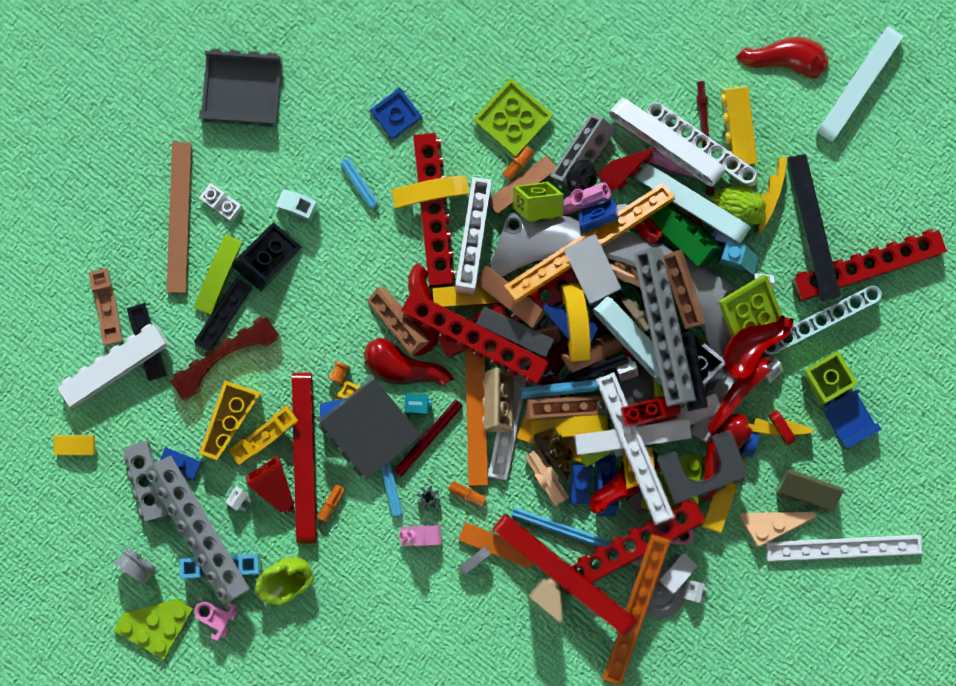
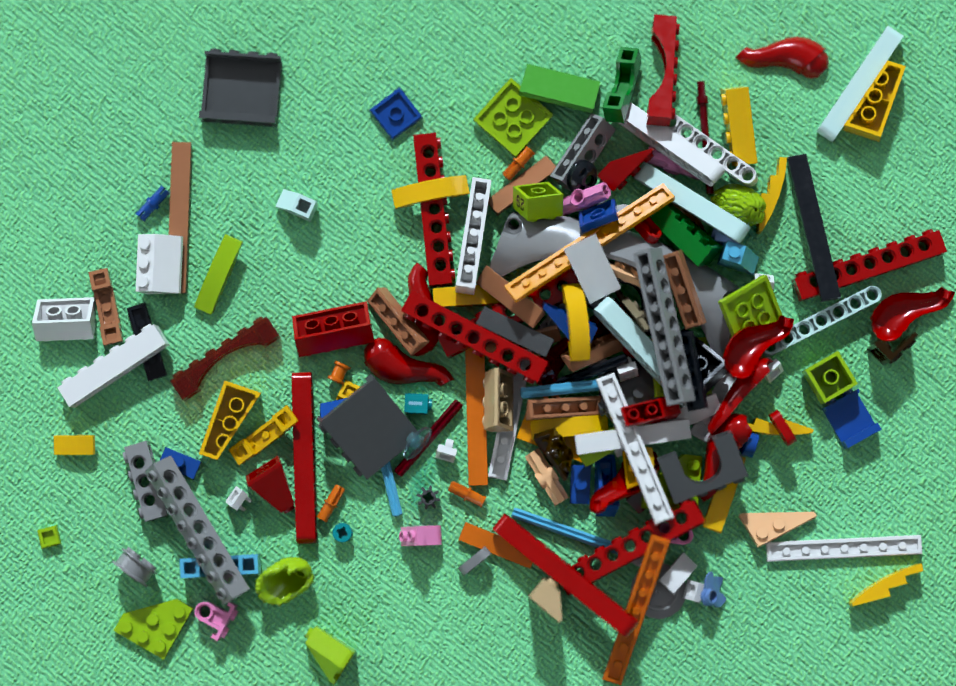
black tile [194,278,252,352] -> none
white slope [199,183,243,222] -> none
black slope [233,222,302,292] -> none
medium azure axle [340,158,378,209] -> none
olive slope [776,469,845,514] -> none
none -> white slope [32,297,96,342]
none -> lime tile [37,525,62,549]
none -> blue pin [136,185,170,221]
none -> white slope [136,234,183,294]
none -> red slope [292,301,375,357]
none -> lime slope [305,626,356,685]
none -> teal wheel [332,523,353,542]
none -> clear light blue dish [403,427,432,459]
none -> white tile [435,438,457,463]
none -> bright green tile [519,64,600,114]
none -> green arch [602,47,642,123]
none -> red arch [646,14,680,126]
none -> medium blue plate [701,571,726,608]
none -> yellow wedge [843,60,906,142]
none -> yellow slope [849,563,924,606]
none -> dark brown bracket [867,332,918,365]
none -> red animal [870,287,955,341]

